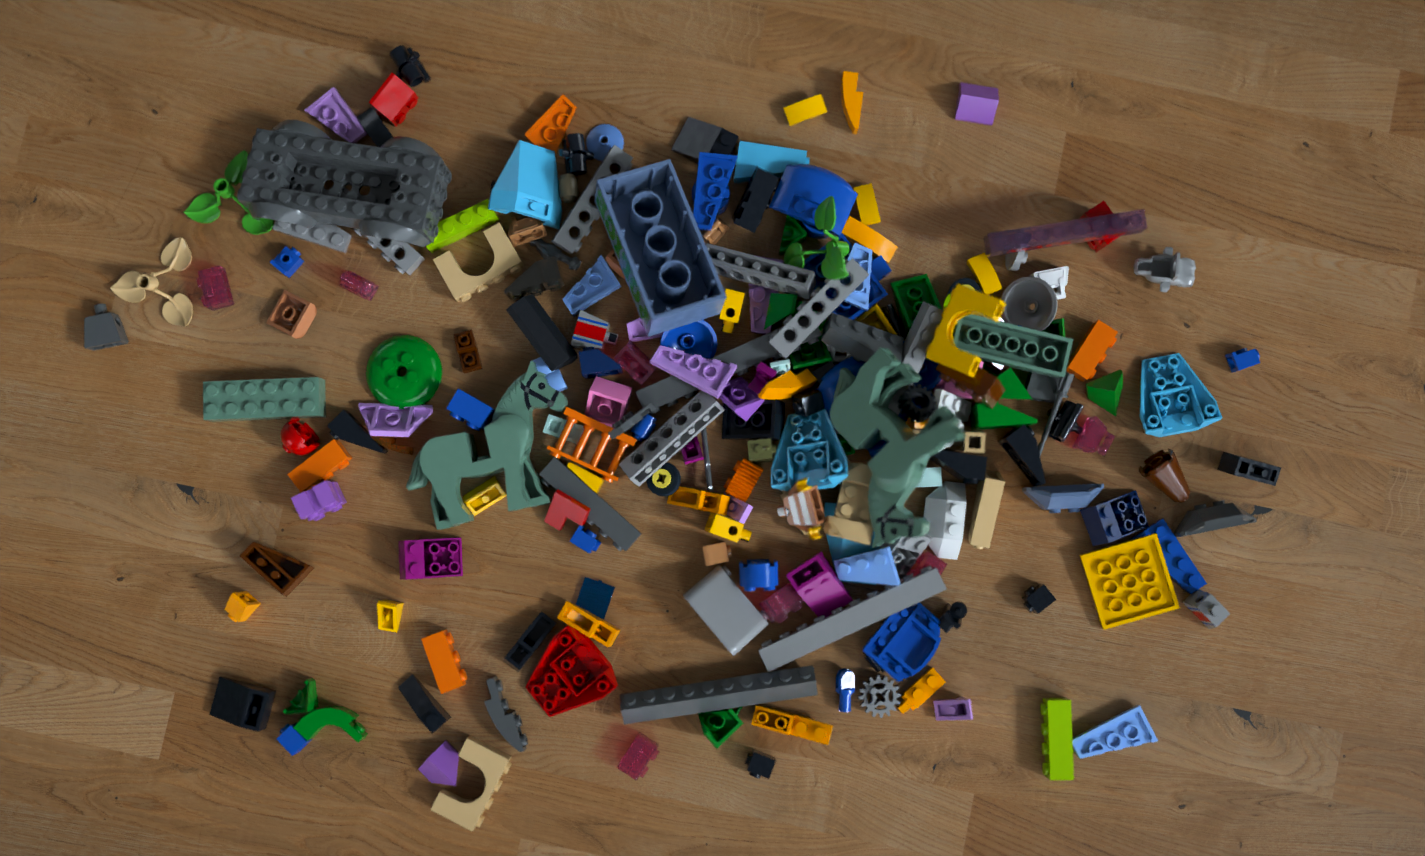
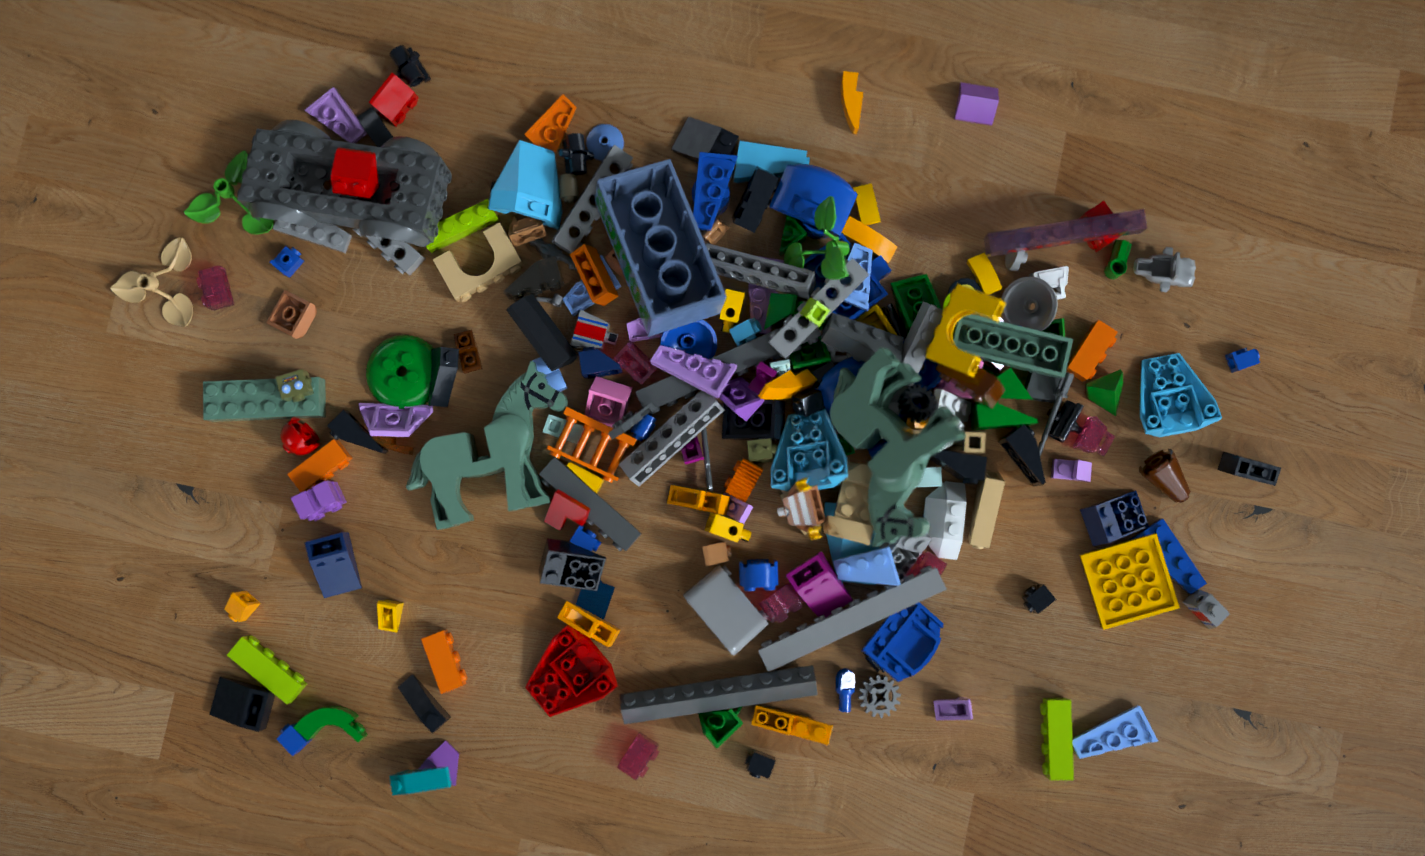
dark grey torso [84,304,129,351] -> none
reddish brown wedge [239,541,314,597] -> none
green slope [283,678,319,714] -> none
clear pink piece [339,271,379,301] -> none
magenta slope [398,538,463,580] -> none
tan arch [431,735,512,831] -> none
blue brick [446,388,495,432] -> none
yellow slope [463,476,507,516] -> none
dark grey slope [484,676,528,752] -> none
black slope [503,611,556,672] -> none
black wheel [646,462,681,497] -> none
yellow slope [784,94,827,126] -> none
light orange hinge [897,667,946,714] -> none
black hips [938,601,967,633] -> none
sand blue wedge [1022,483,1104,513] -> none
dark grey wedge [1173,500,1257,537] -> none
none -> lime brick [227,635,308,704]
none -> olive head [276,369,314,402]
none -> dark blue slope [305,532,362,598]
none -> red slope [331,147,379,198]
none -> teal slope [389,767,451,795]
none -> black slope [428,347,459,407]
none -> light grey hand [536,294,563,307]
none -> black slope [539,538,606,591]
none -> orange brick [570,244,619,306]
none -> medium azure brick [729,318,762,347]
none -> lime slope [800,298,831,327]
none -> lavender slope [1051,459,1092,482]
none -> green piece [1104,239,1132,280]

